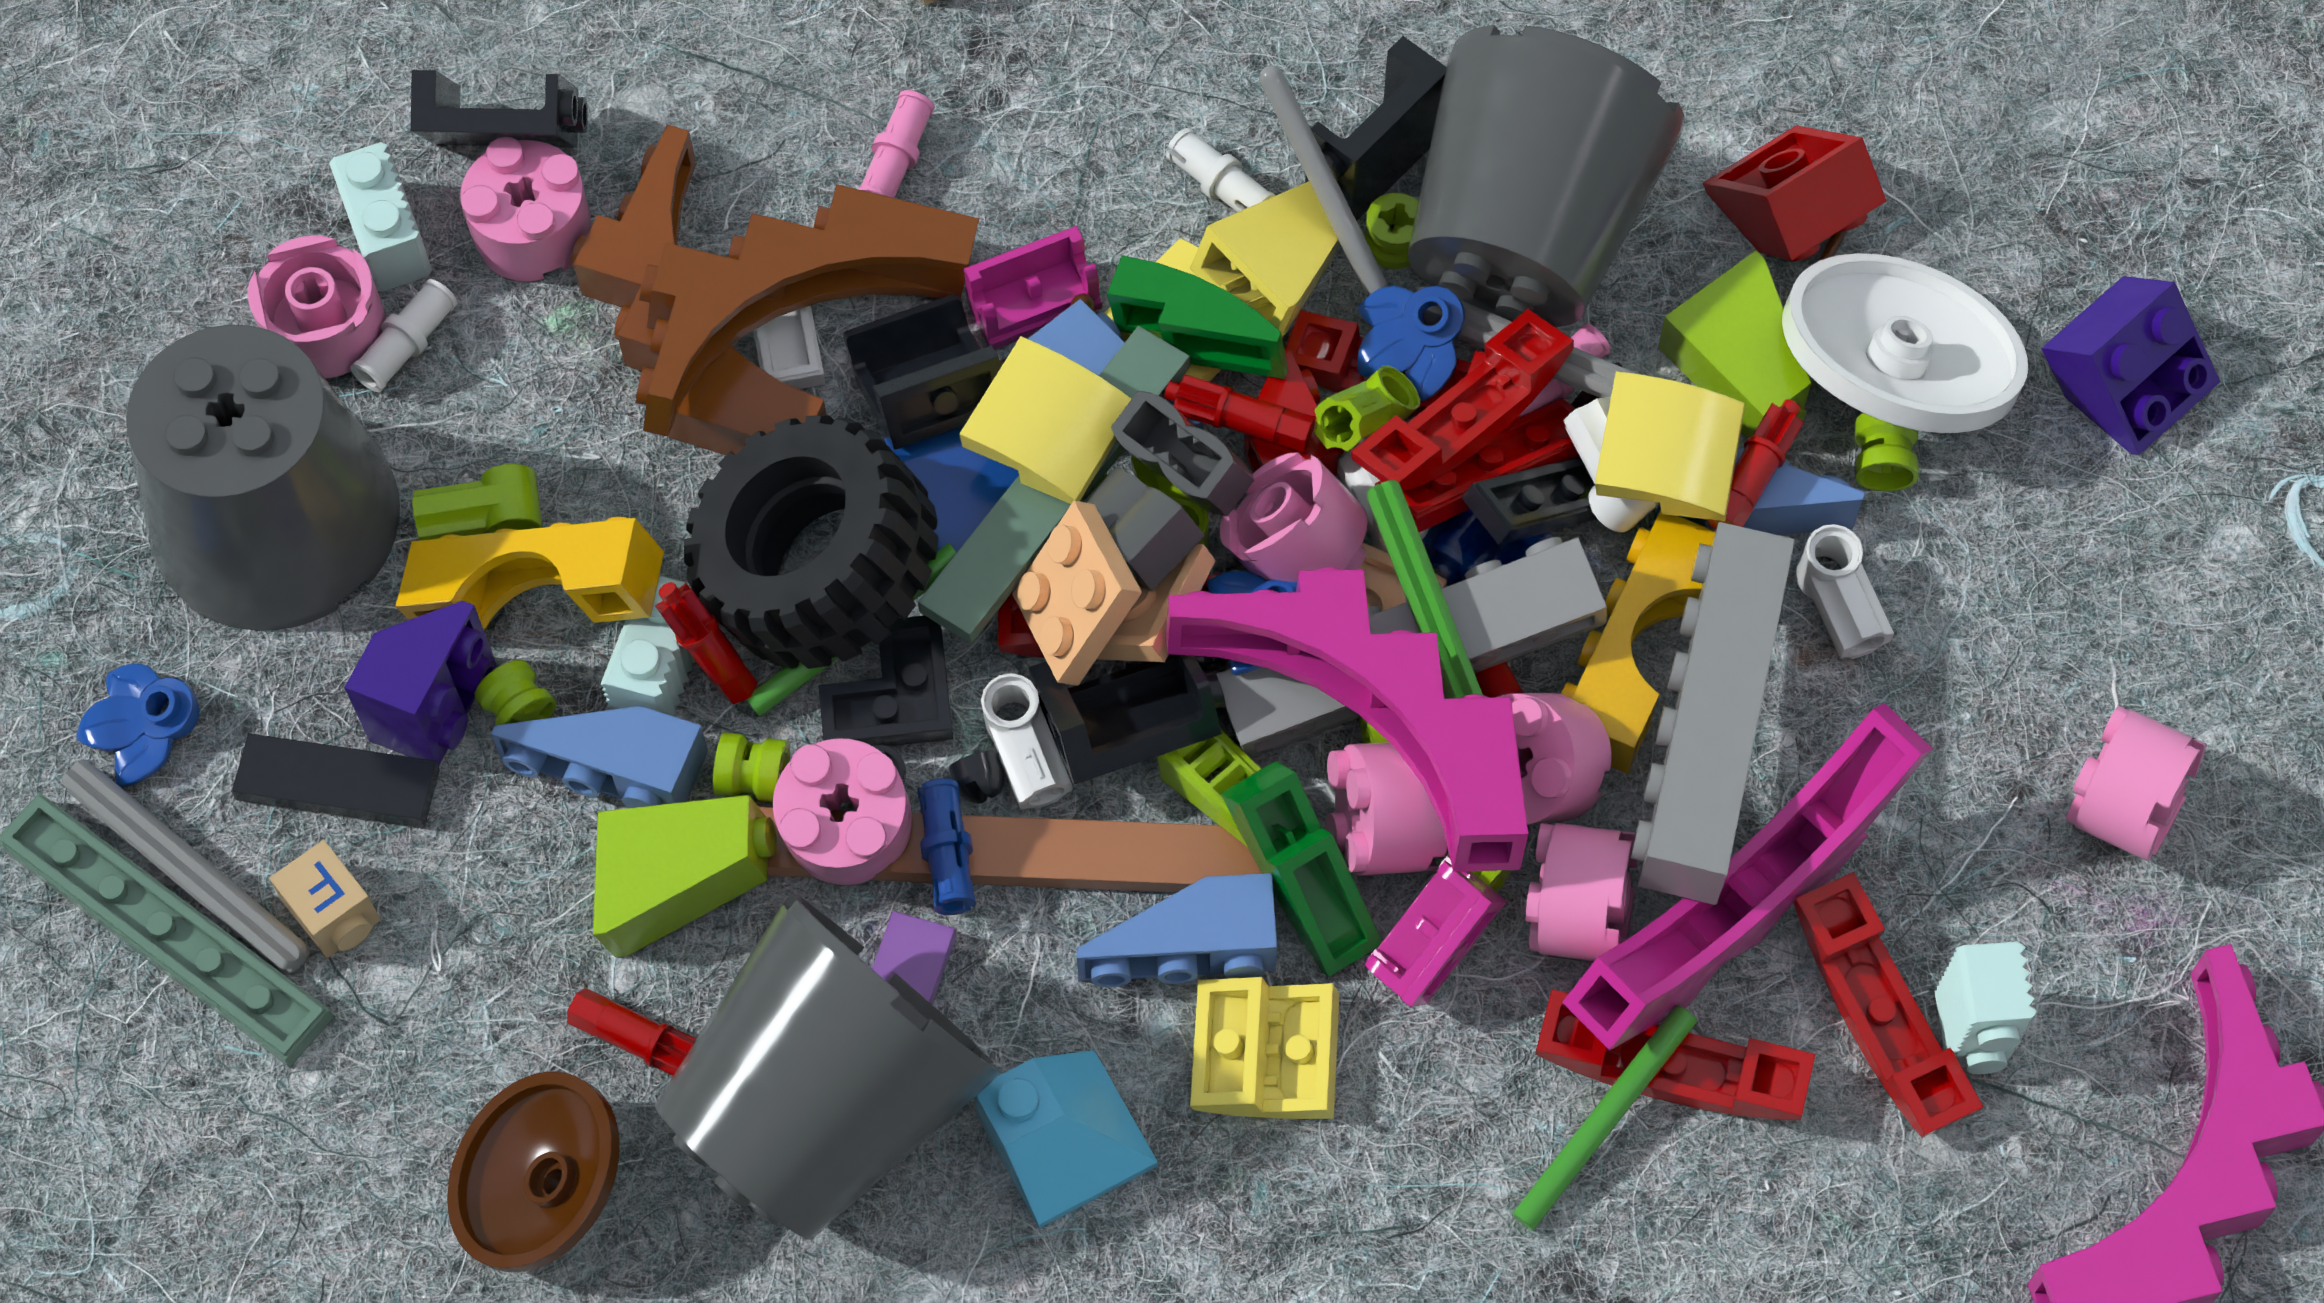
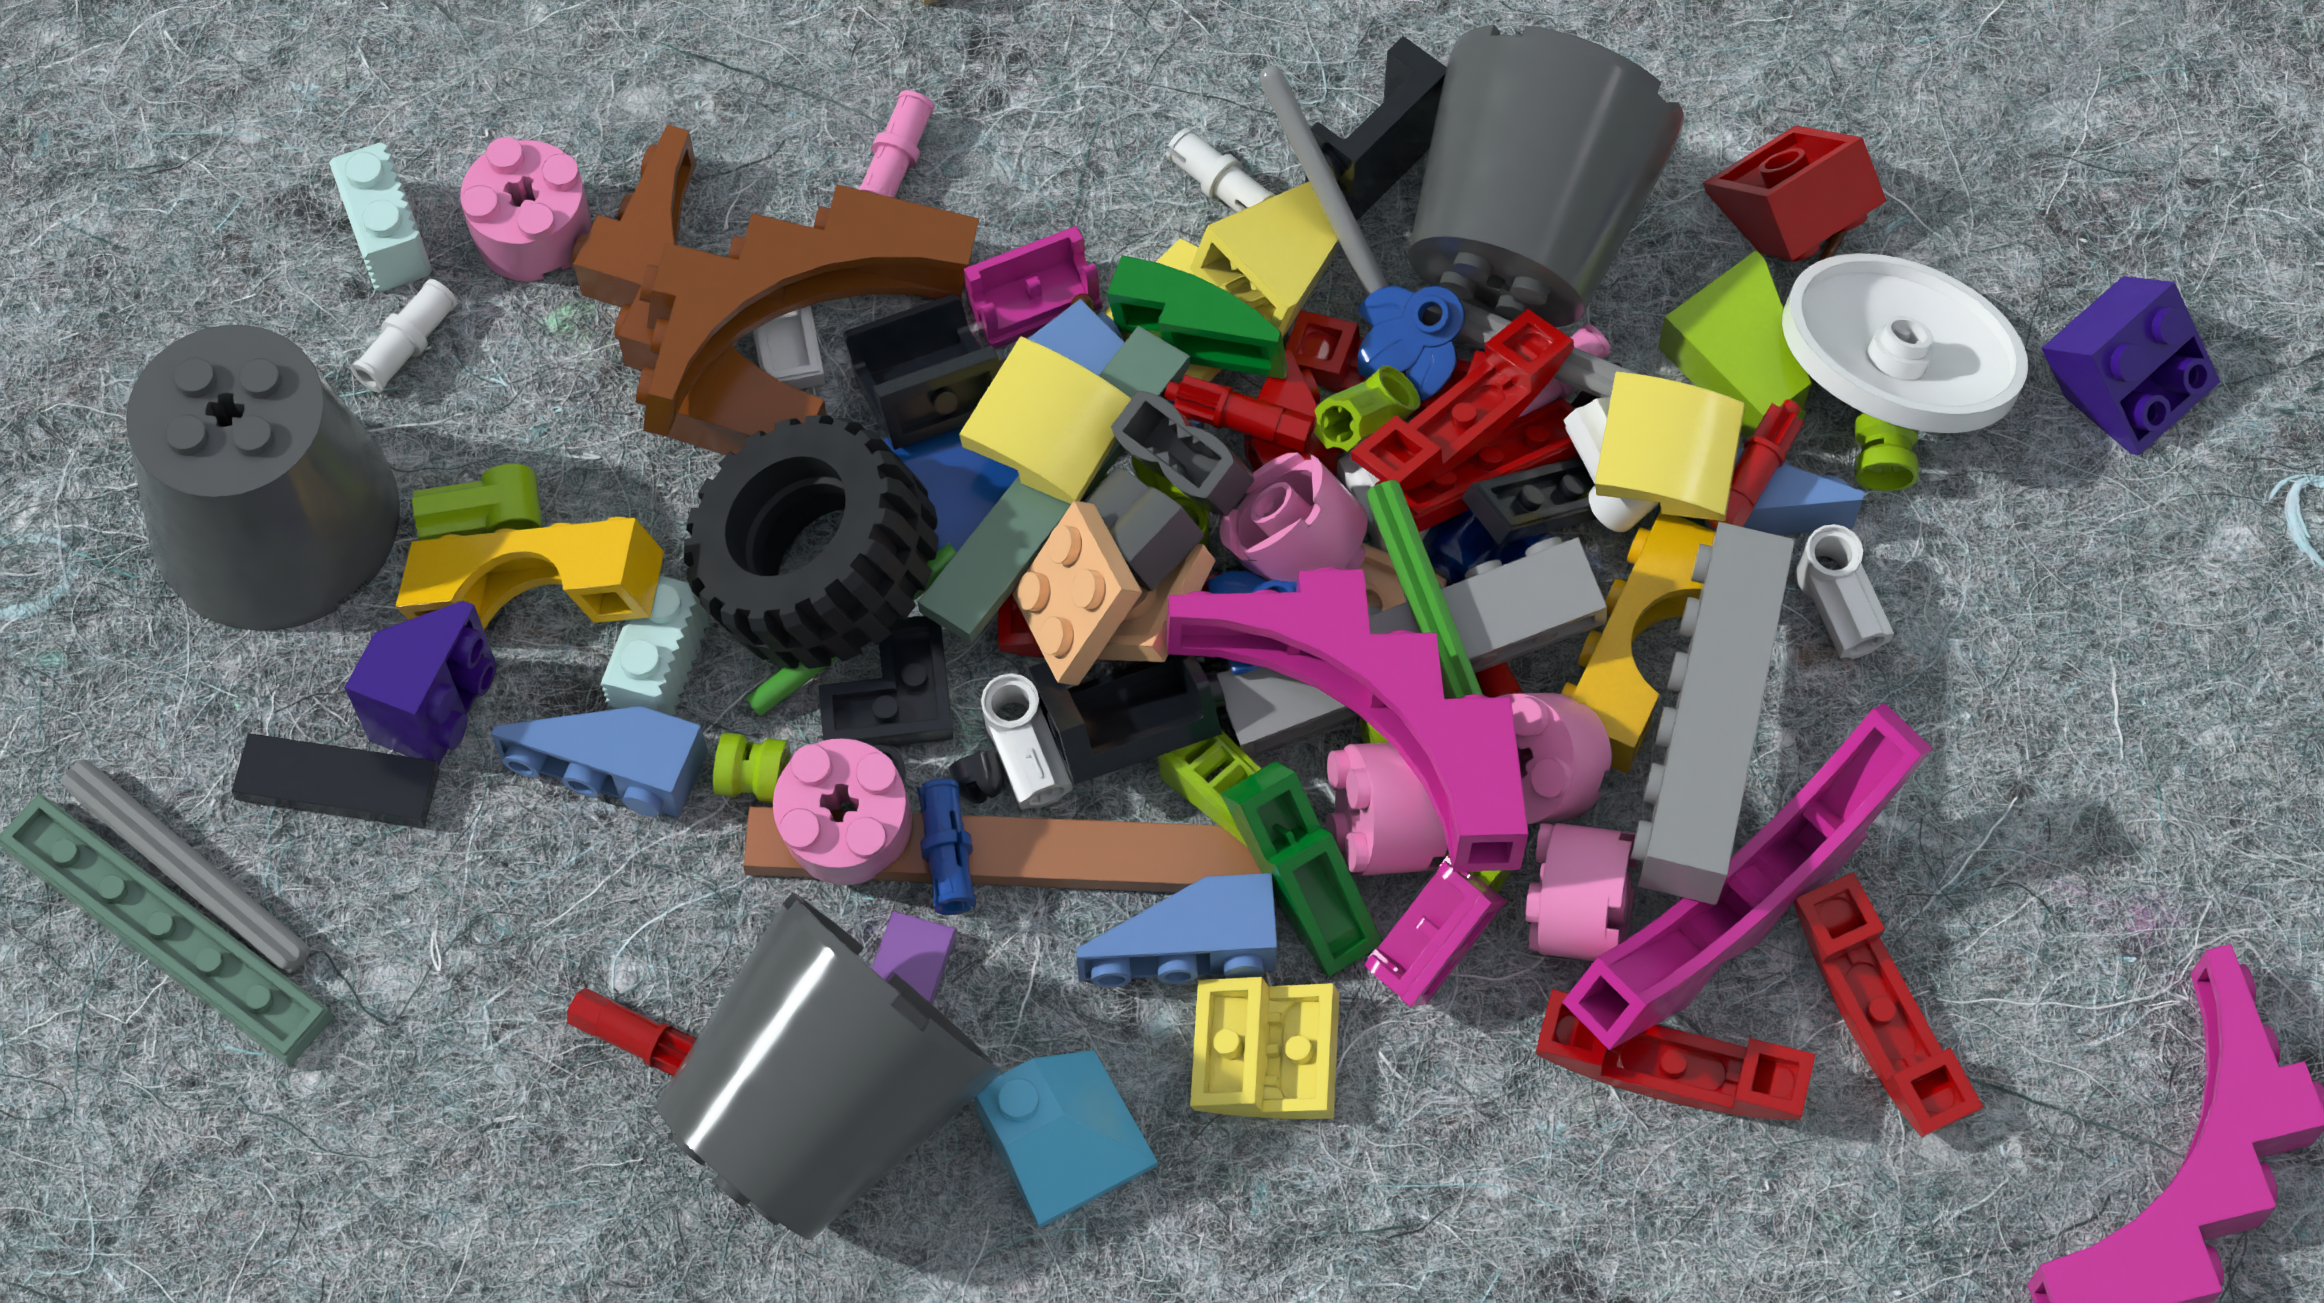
blue plate [76,663,200,787] -> none
bright pink brick [248,235,386,379] -> none
tan brick [269,839,381,959] -> none
black panel [410,70,588,148] -> none
reddish brown dish [447,1072,620,1272] -> none
lime wheel [474,660,557,725] -> none
lime slope [593,795,777,957] -> none
red piece [655,582,758,705] -> none
lime wheel [1365,192,1419,269] -> none
bright green bar [1512,1005,1698,1231] -> none
light aqua brick [1934,941,2037,1074] -> none
bright pink brick [2066,706,2207,862] -> none

